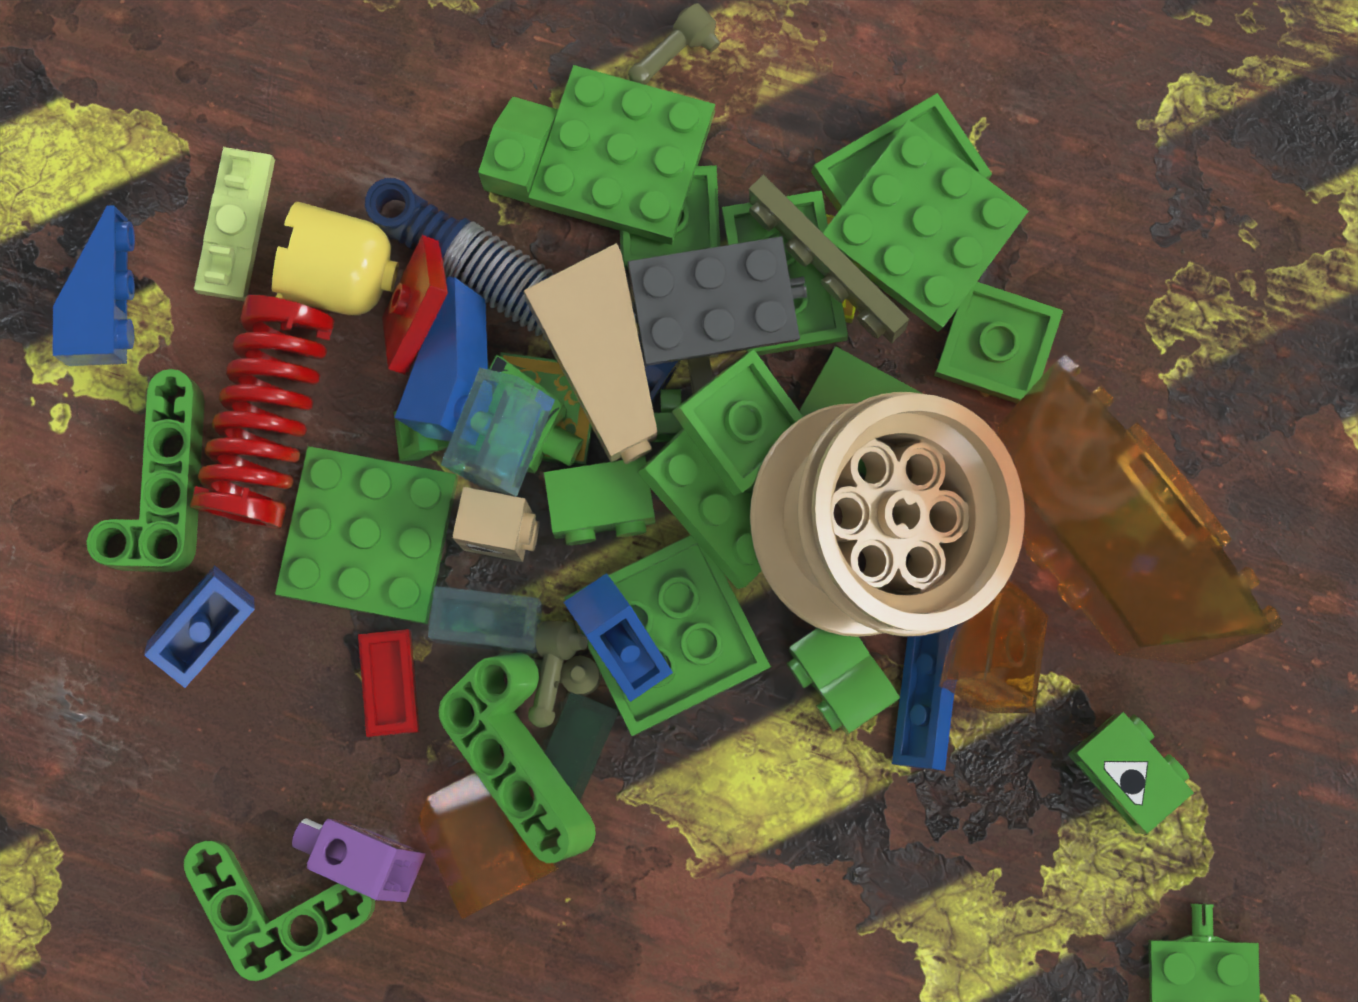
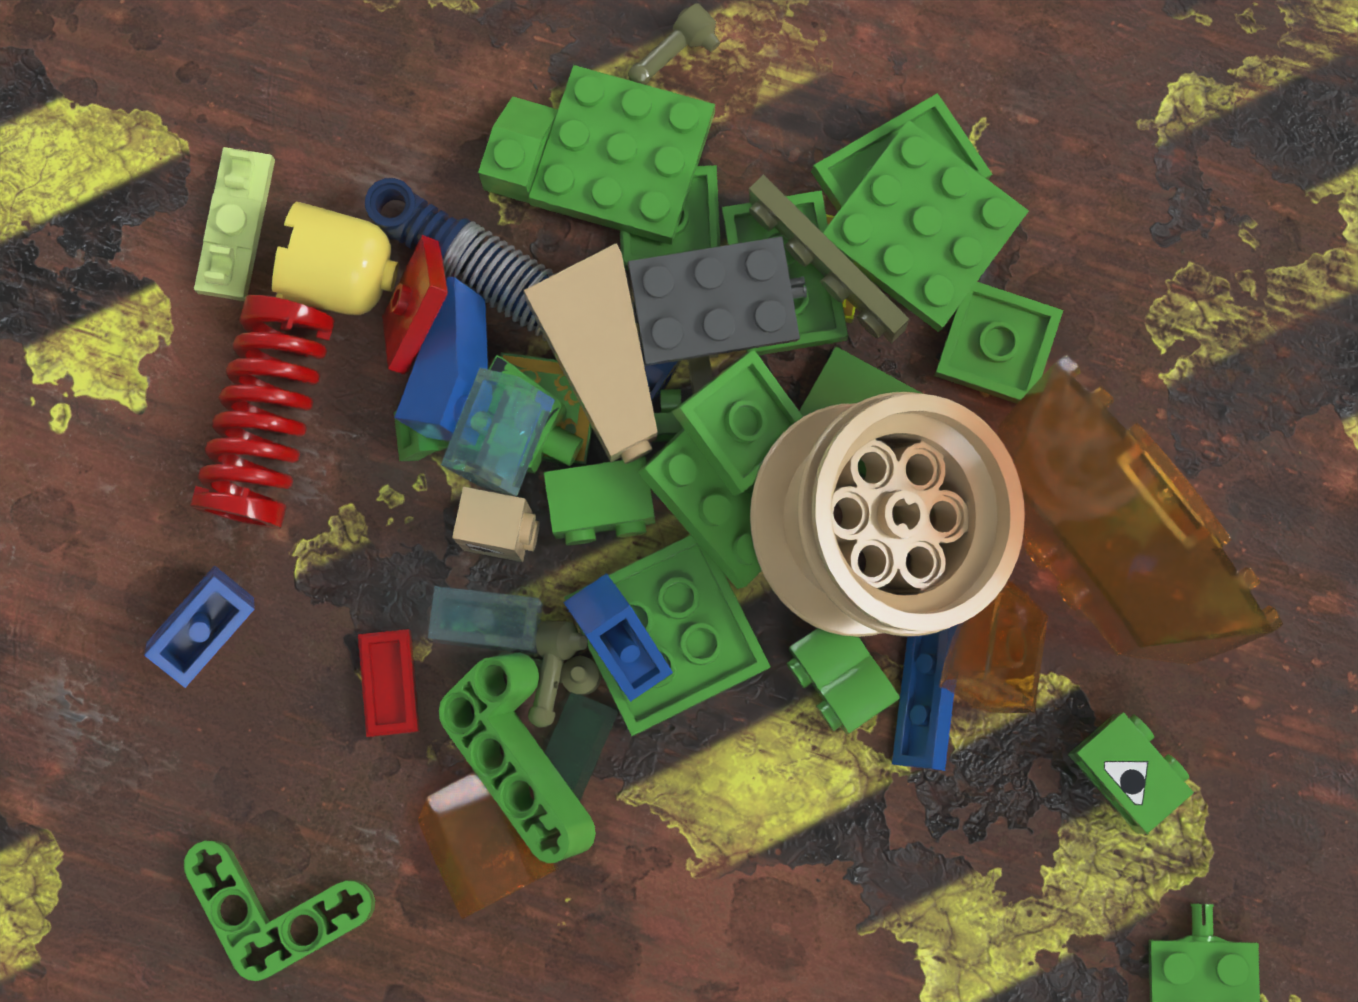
blue slope [53,206,135,366] -> none
bright green beam [86,369,205,572] -> none
bright green plate [275,446,458,625] -> none
medium lavender torso [292,818,426,902] -> none

